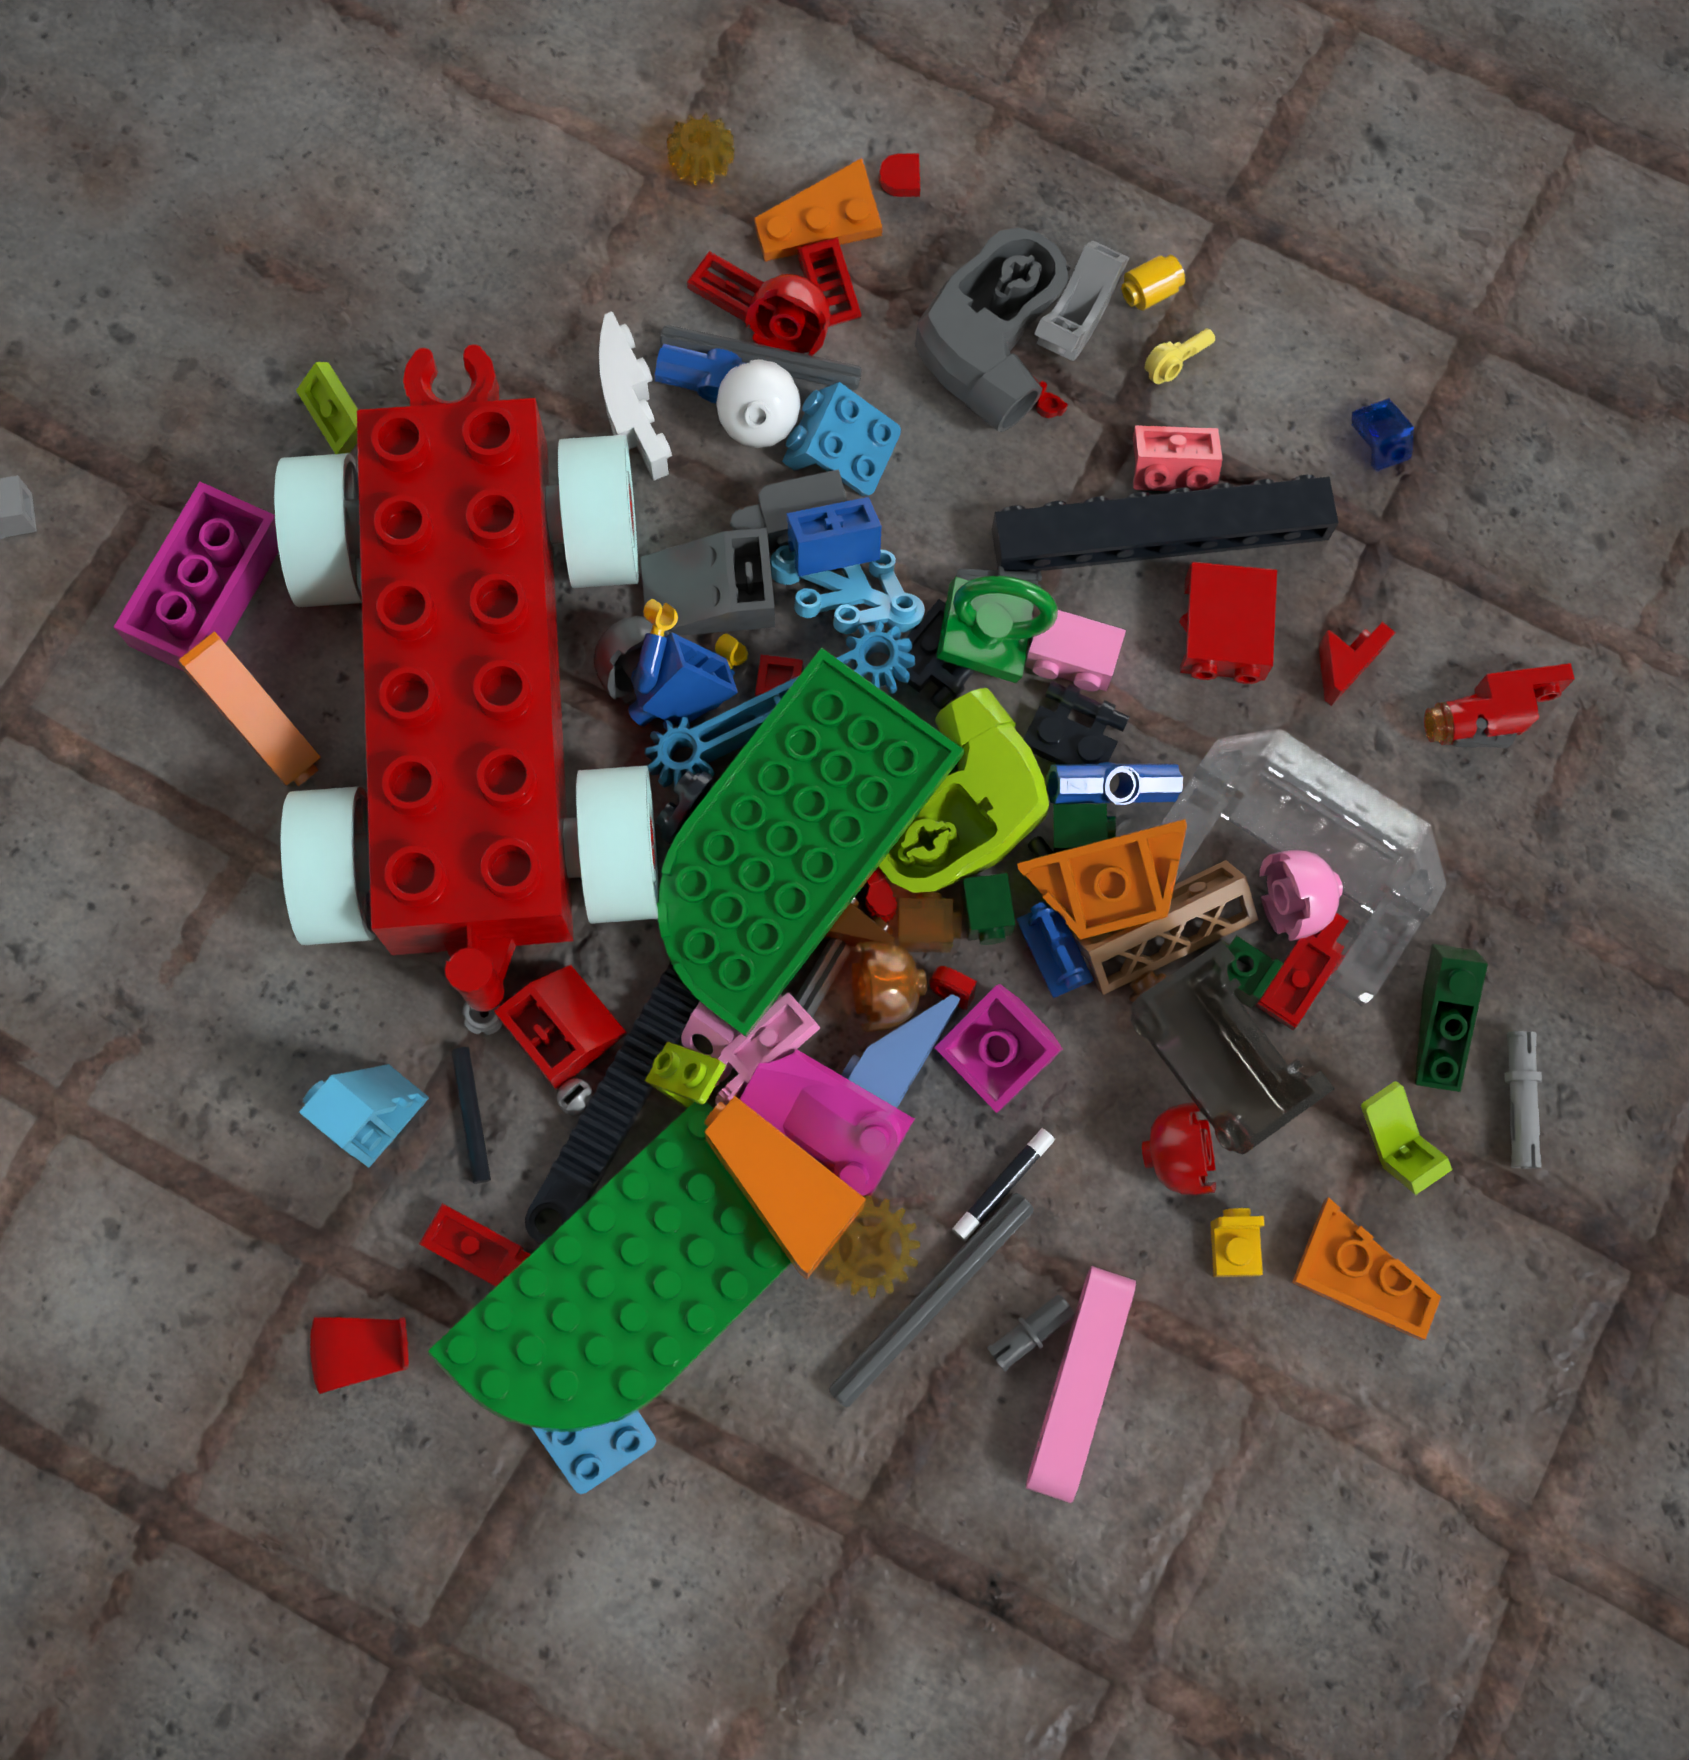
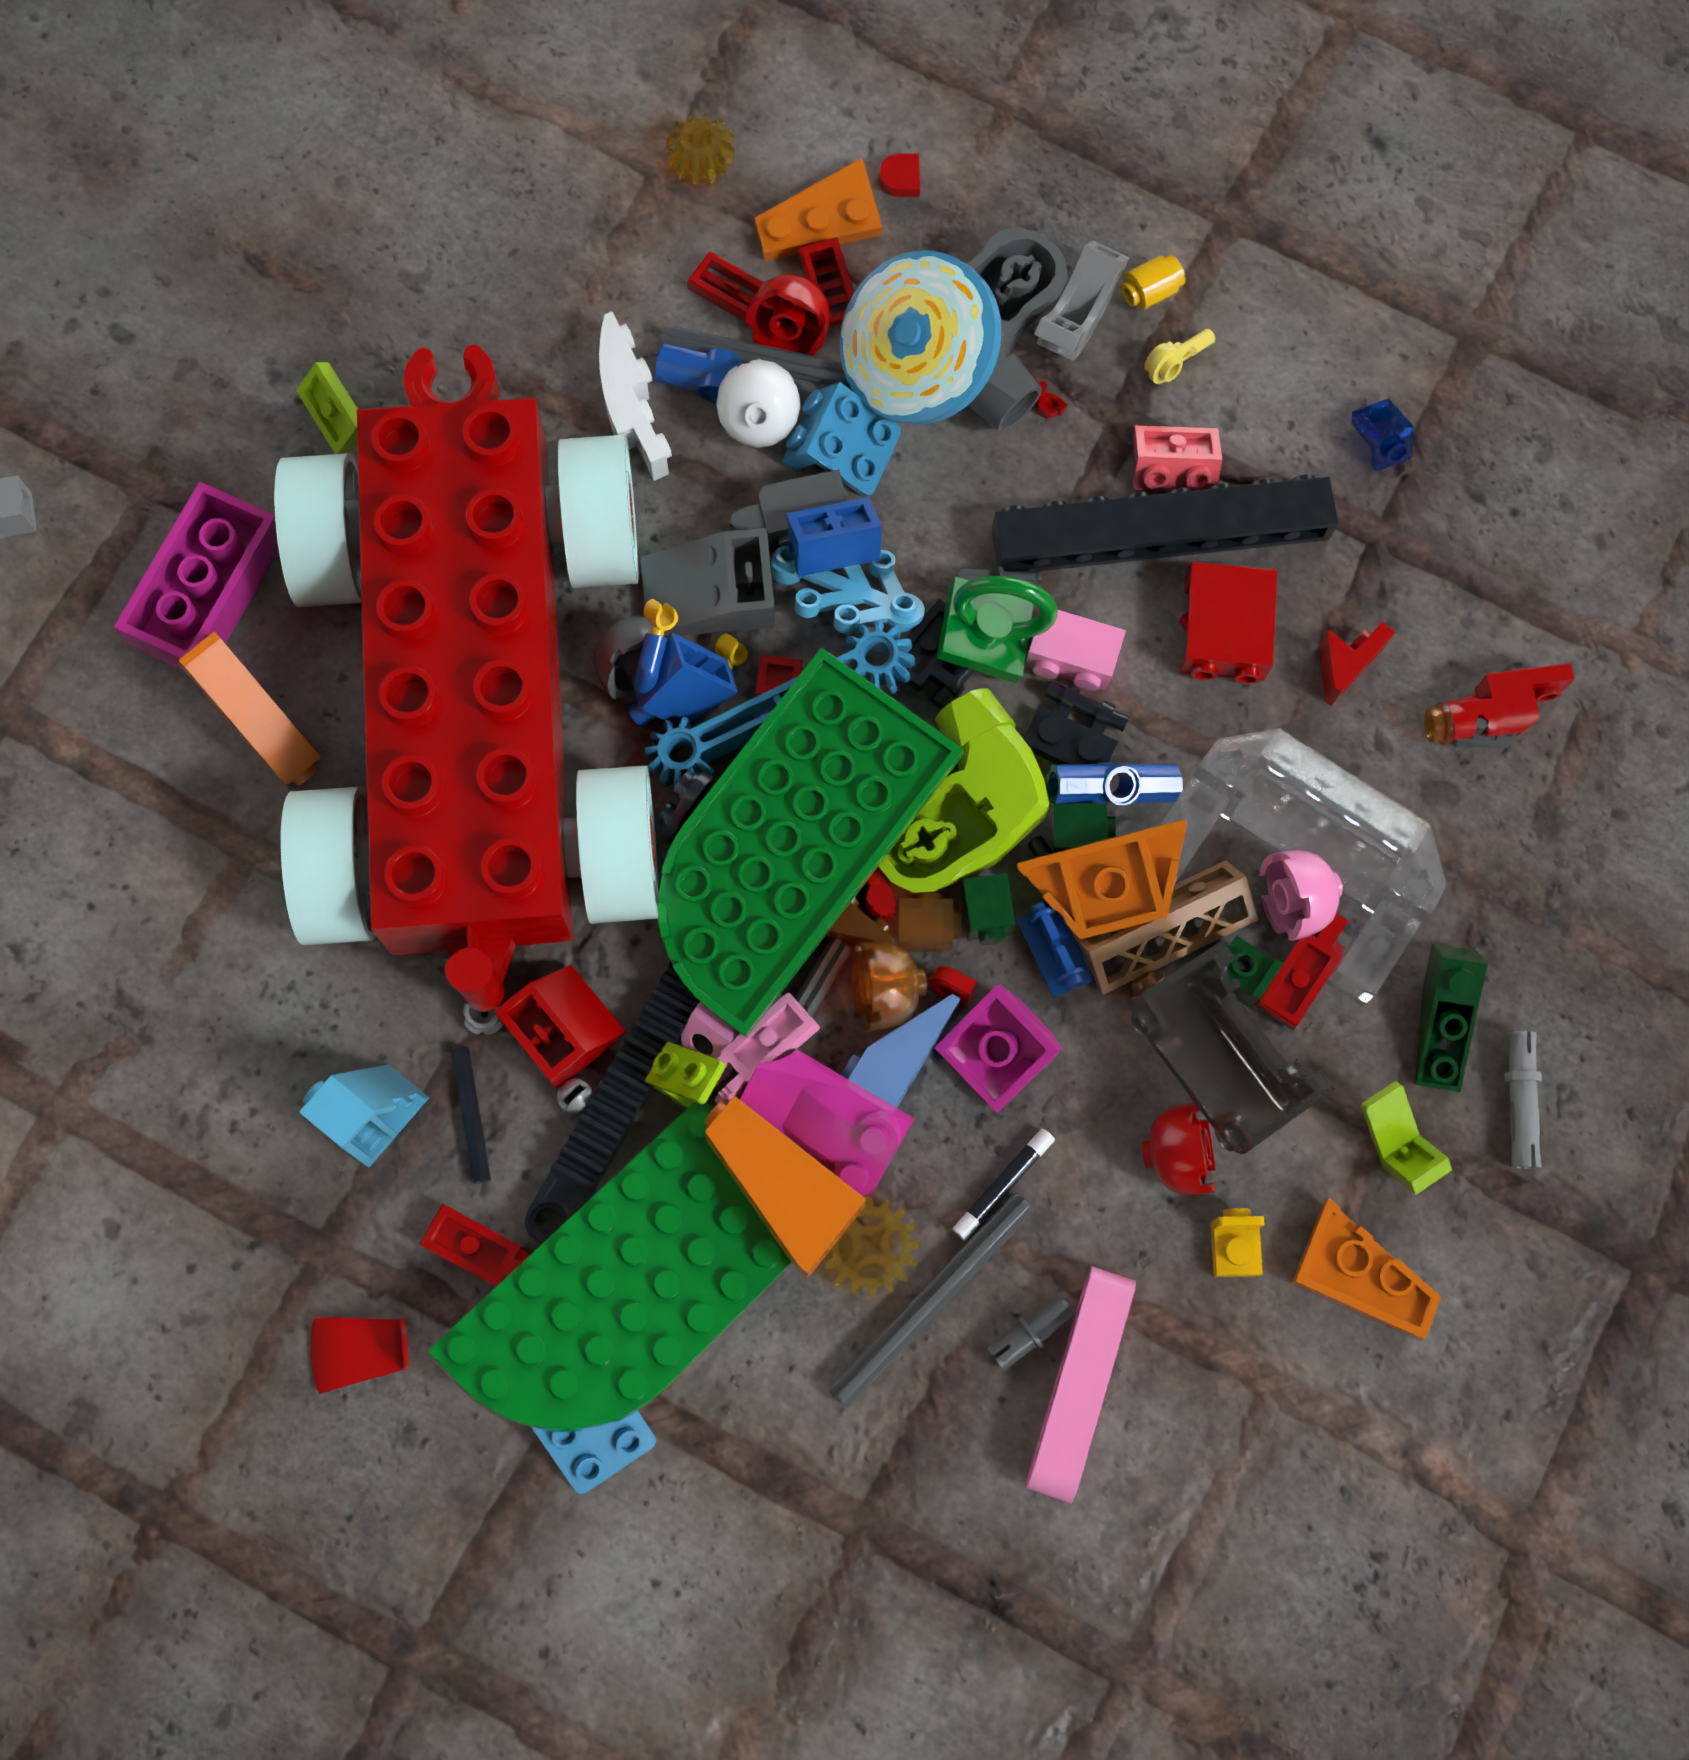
none -> dish [840,250,1002,425]

